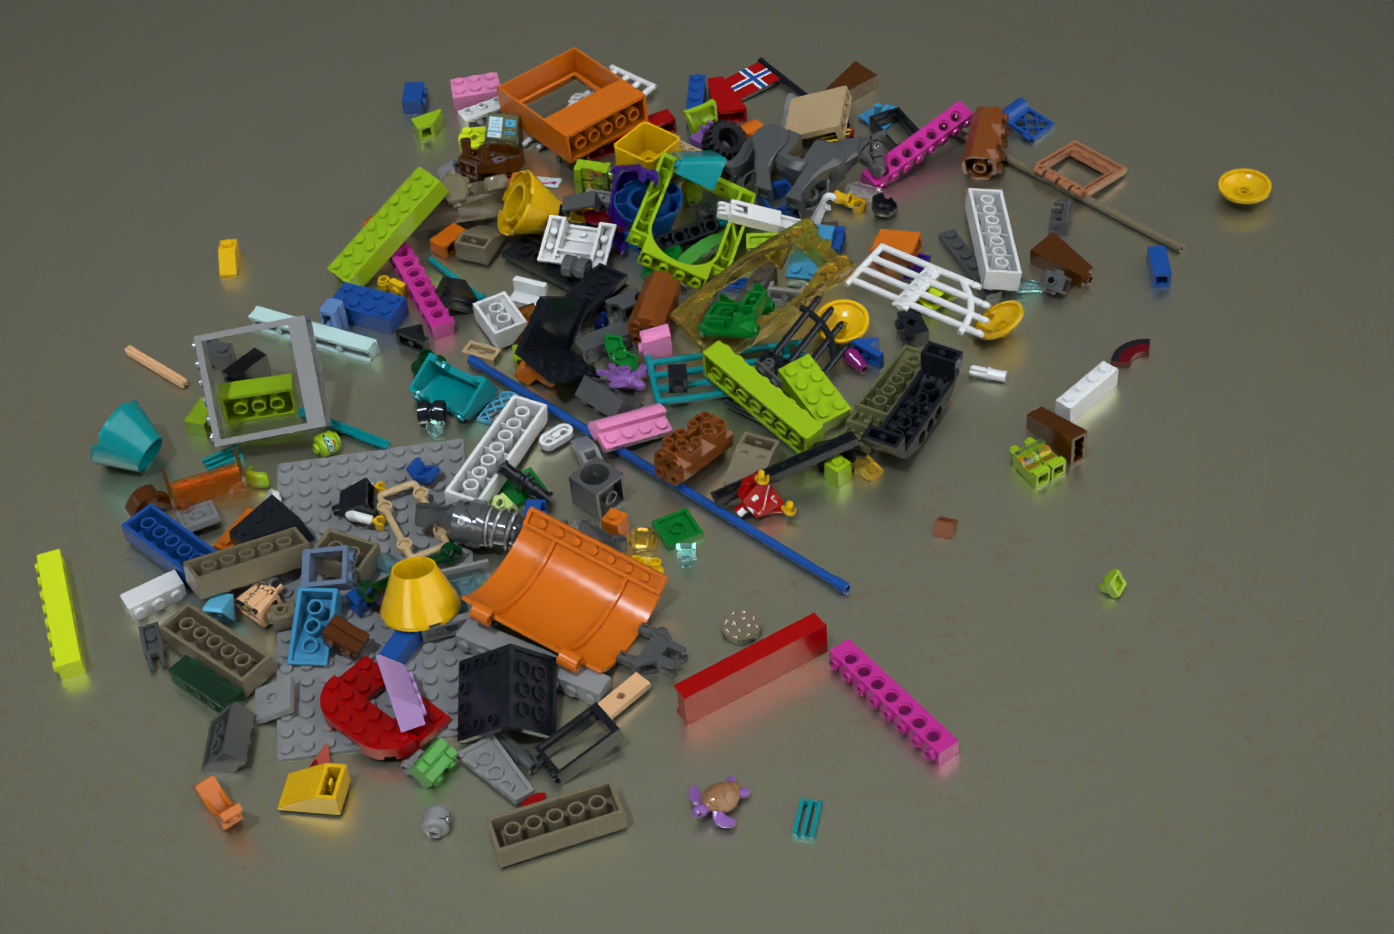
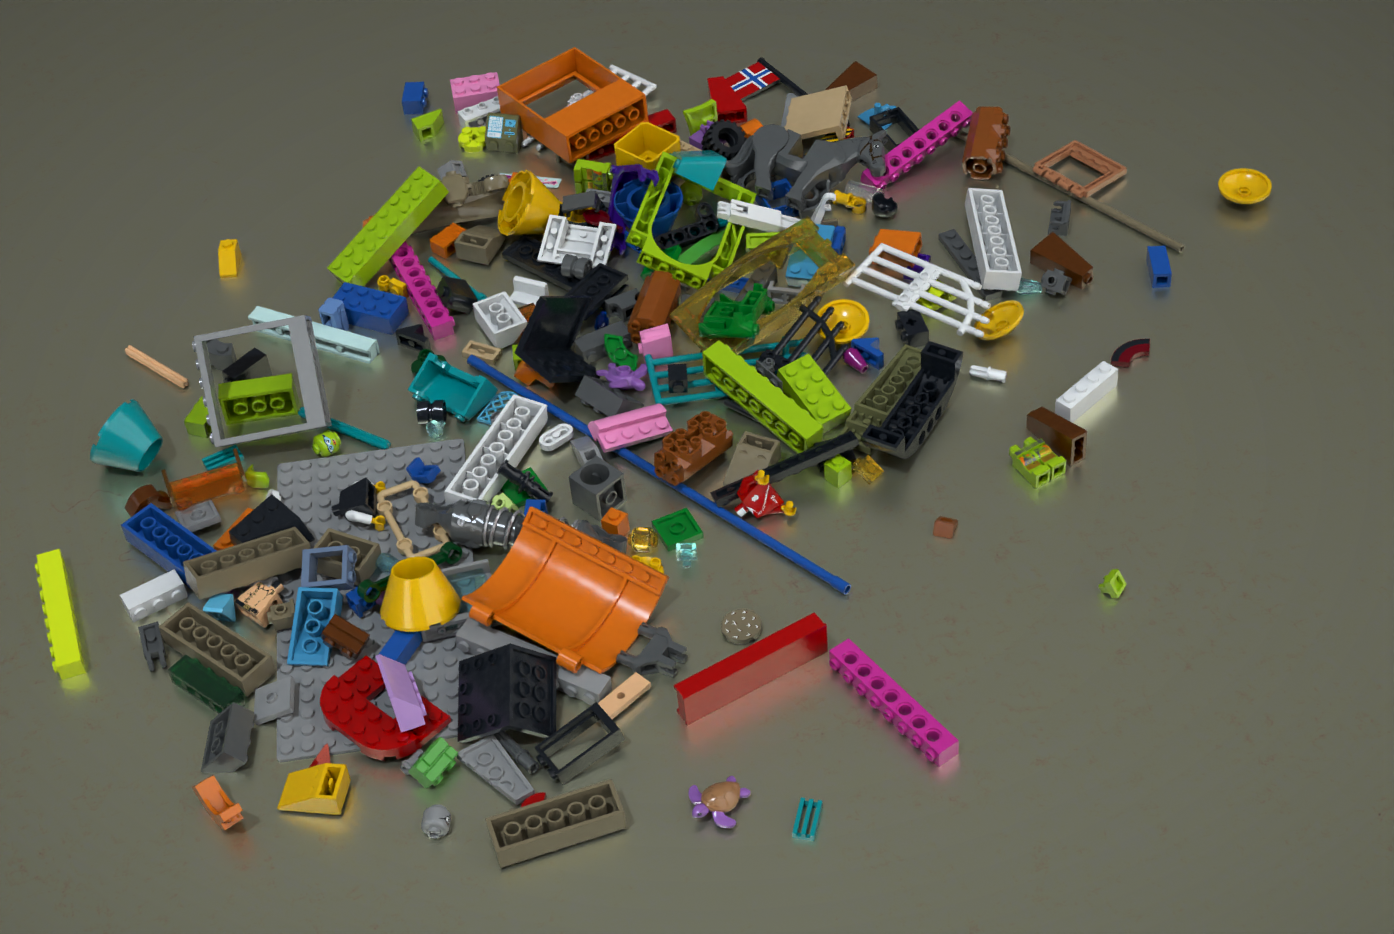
reddish brown brick [458,137,525,180] -> none
blue brick [686,74,707,130] -> none
blue piece [1003,98,1055,143] -> none

